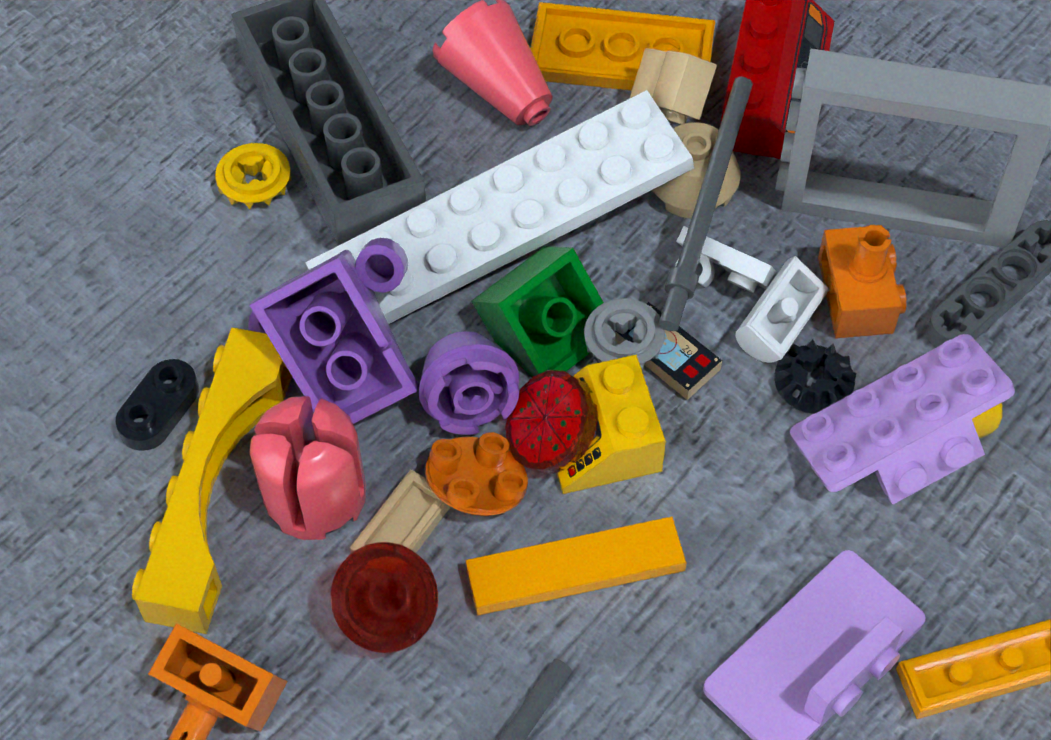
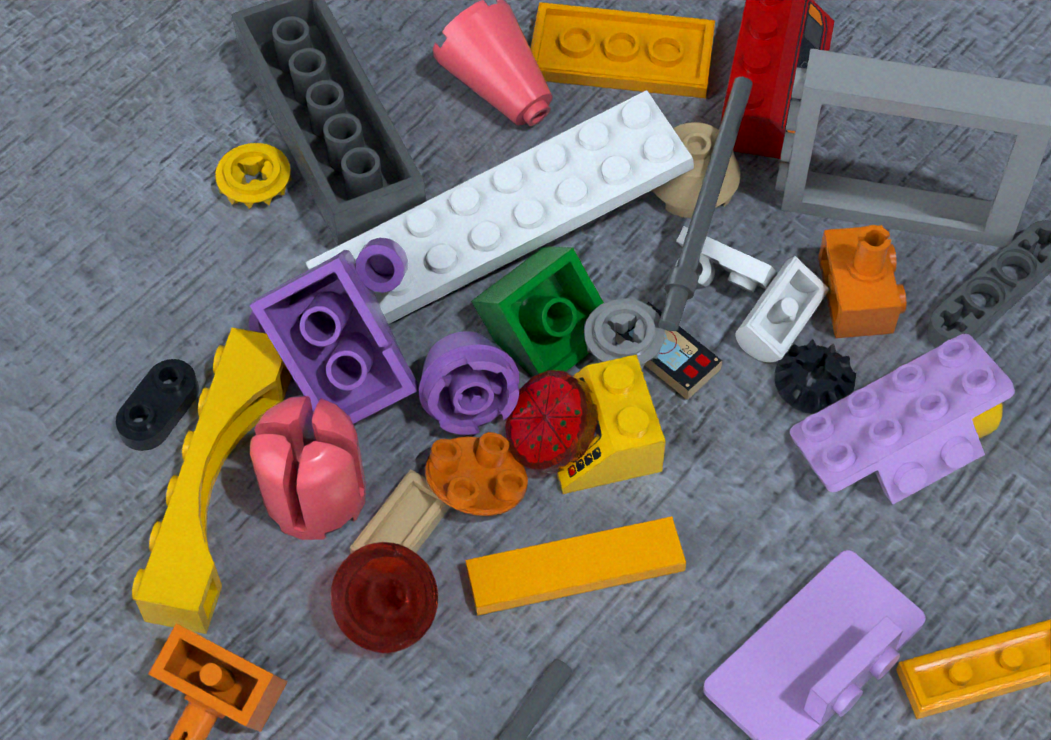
tan brick [629,48,717,125] -> none

